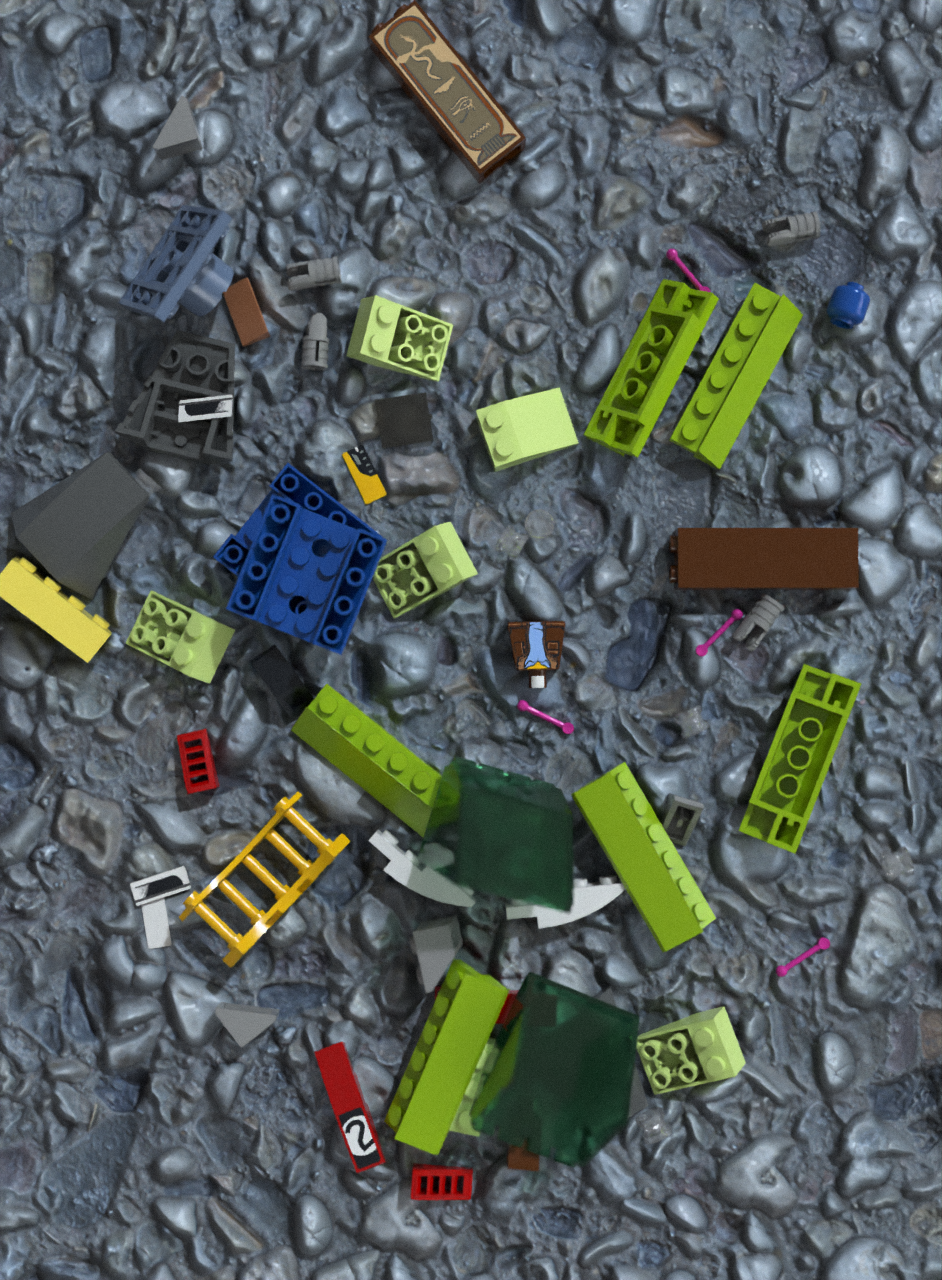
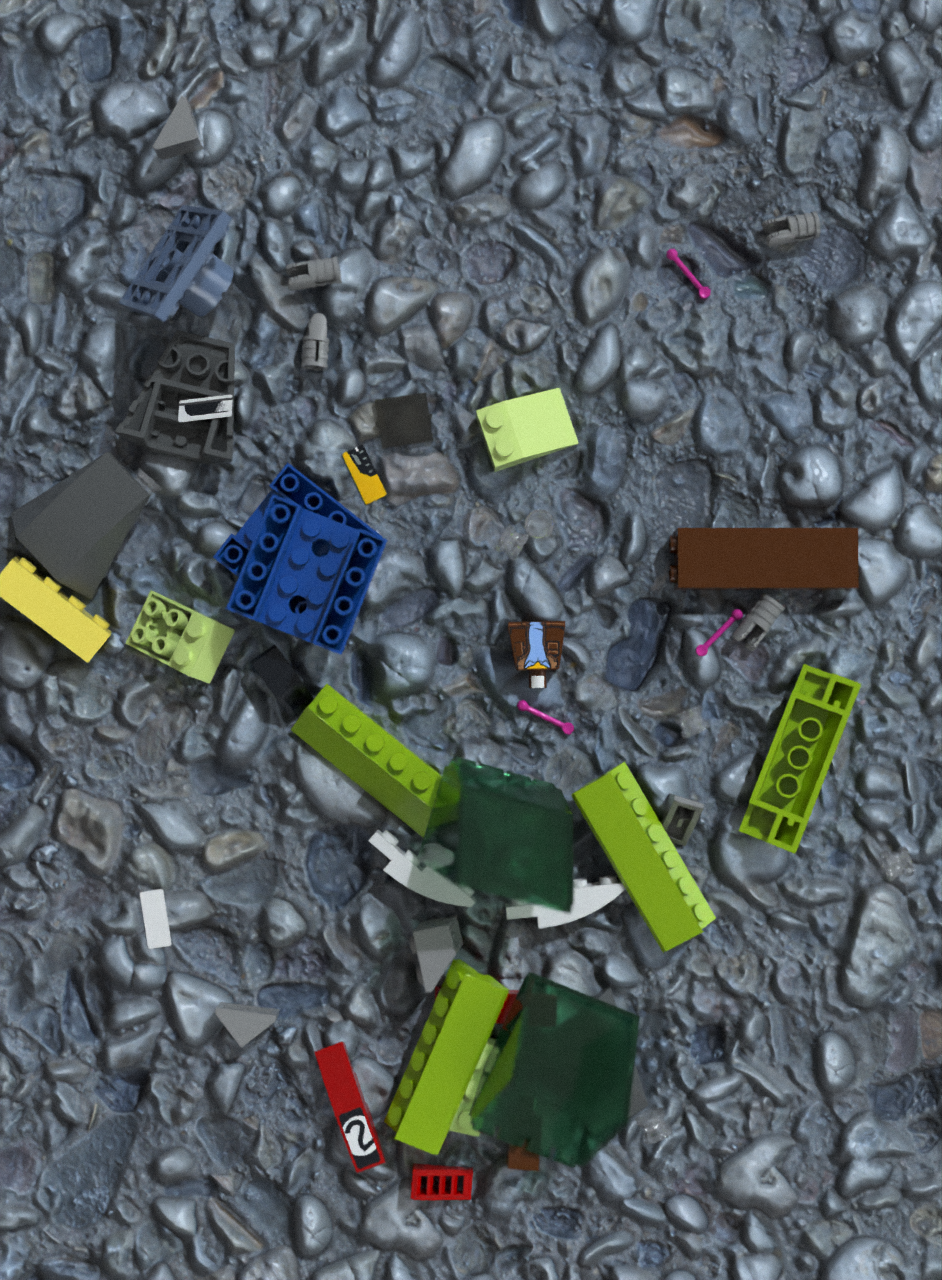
sticker [130,866,191,906] -> none
red slope [177,729,220,794] -> none
yellow fence [178,791,351,968] -> none
nougat slope [223,277,271,347] -> none
yellowish green slope [346,295,453,382] -> none
brick [368,0,526,184] -> none
yellowish green slope [373,521,478,619] -> none
lime slope [583,279,719,458] -> none
yellowish green slope [633,1006,746,1095] -> none
lime slope [669,283,803,470] -> none
dark pink hinge [776,937,830,977] -> none
blue head [826,282,870,329] -> none

